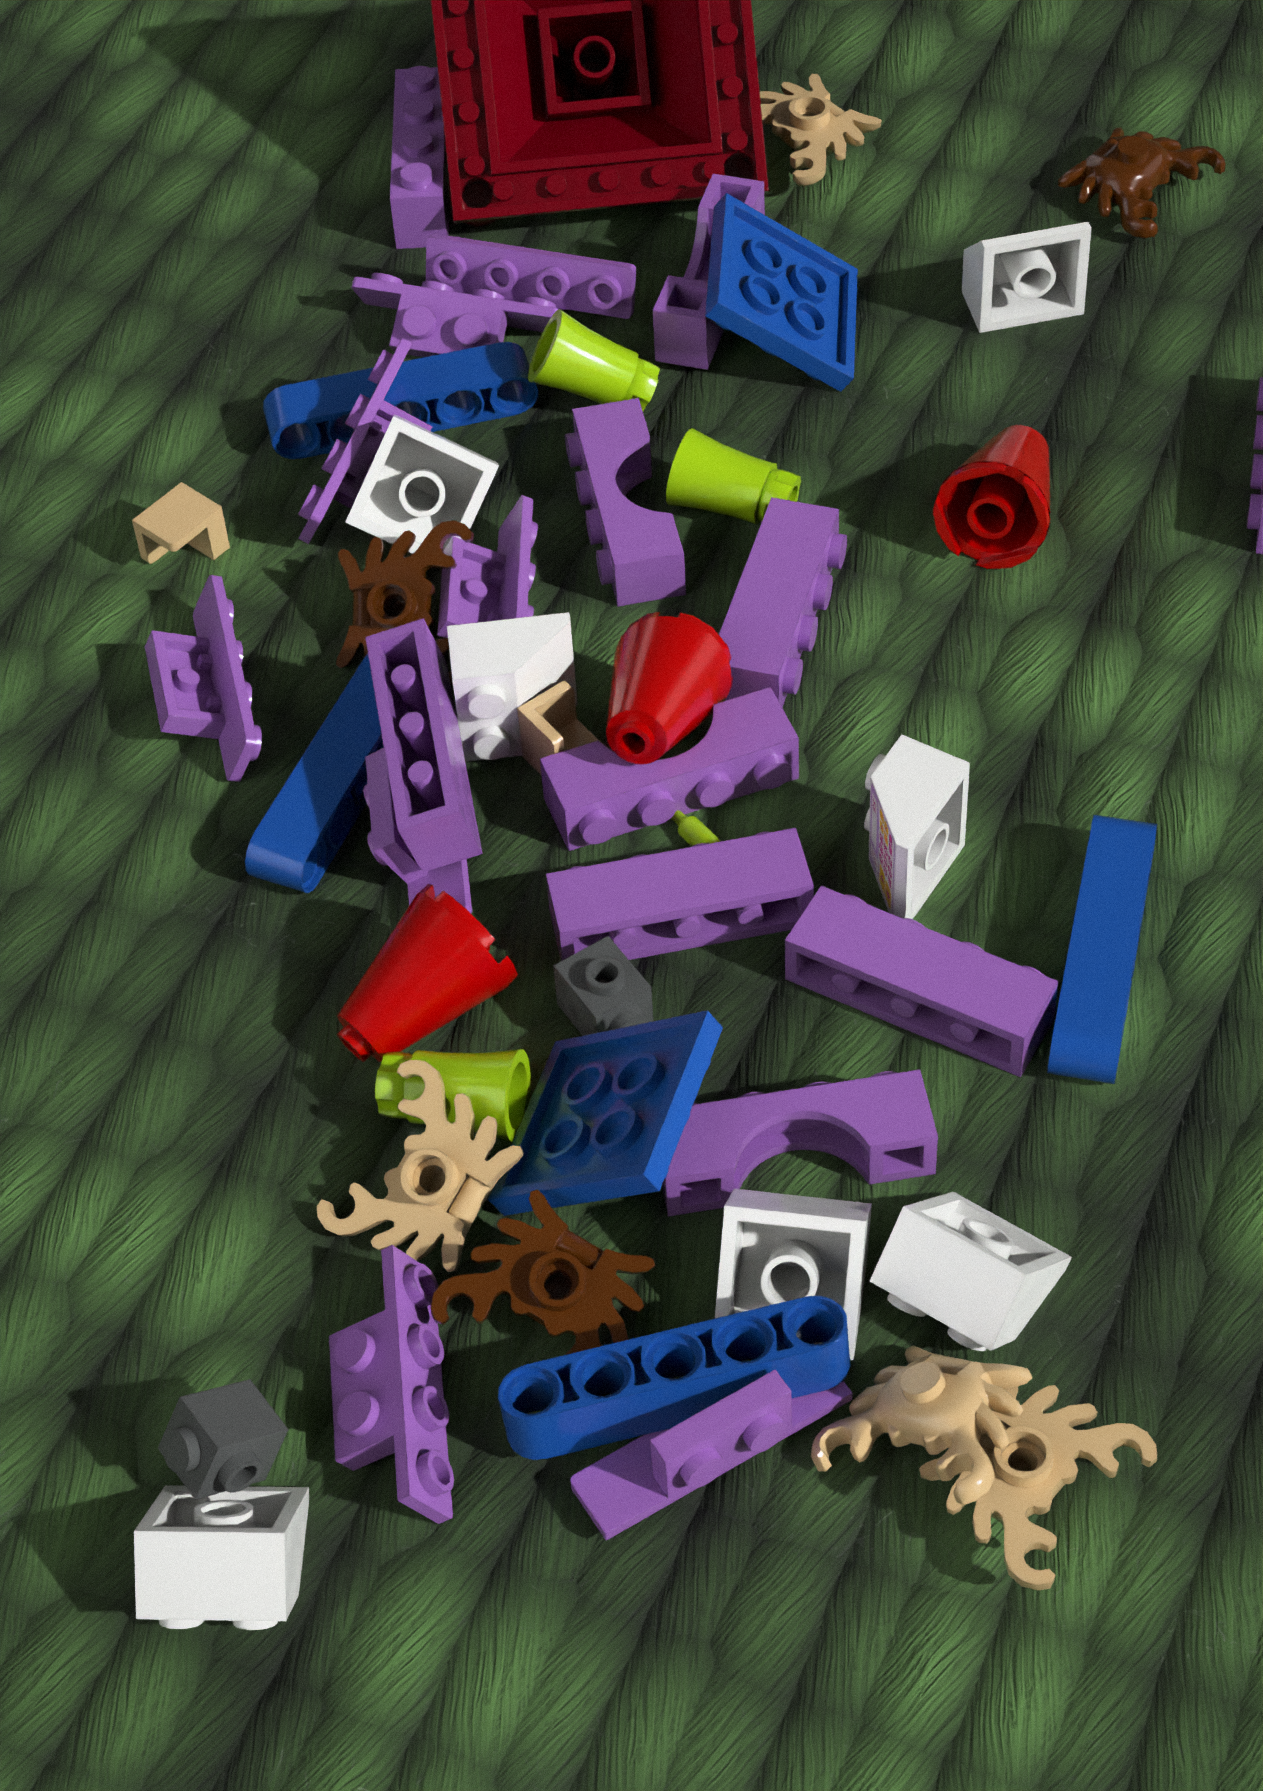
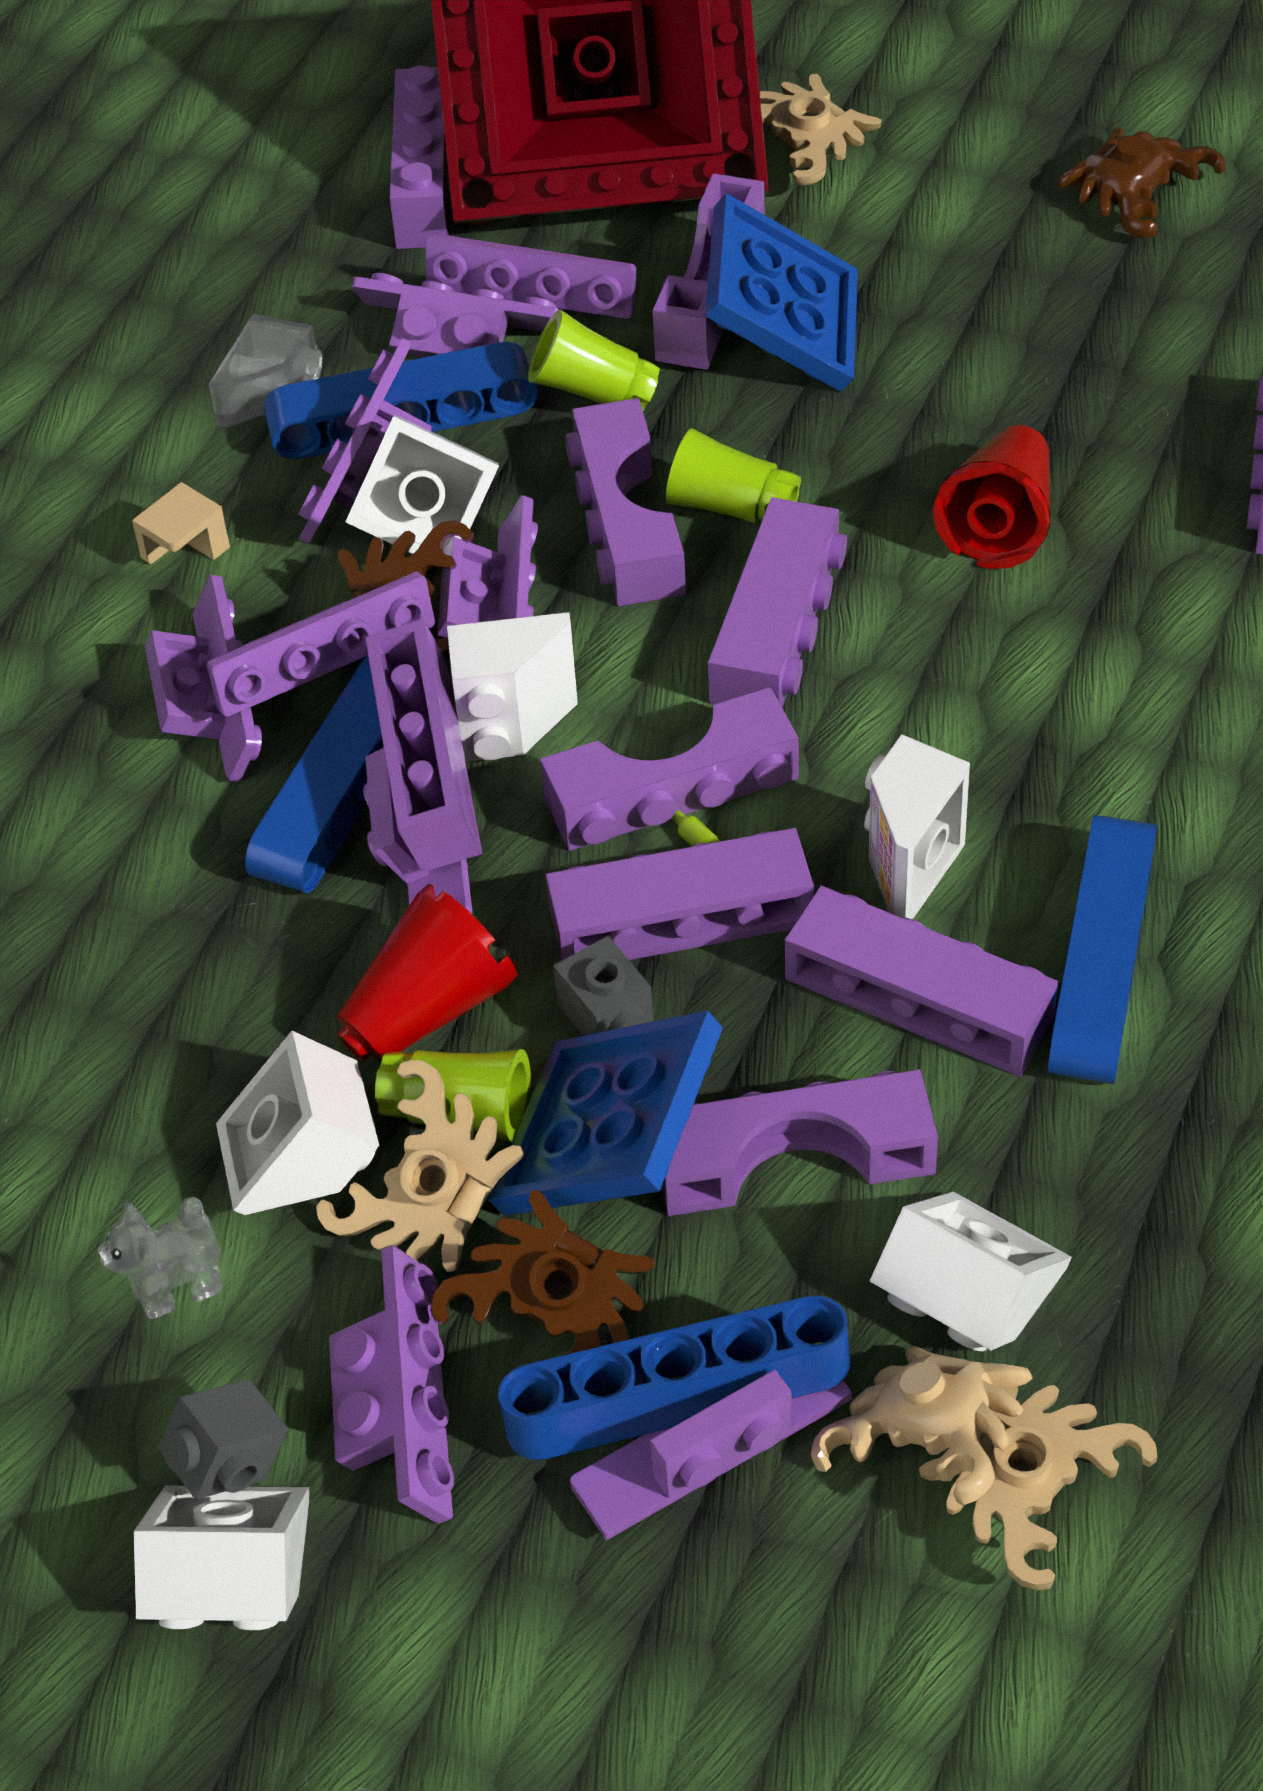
tan panel [517,681,604,775] -> none
red cone [606,612,733,764] -> none
white slope [715,1189,872,1360] -> none
white slope [962,222,1092,333] -> none
none -> clear animal [98,1196,223,1319]
none -> medium lavender bracket [207,572,435,717]
none -> clear slope [209,314,322,427]
none -> white slope [216,1031,379,1215]

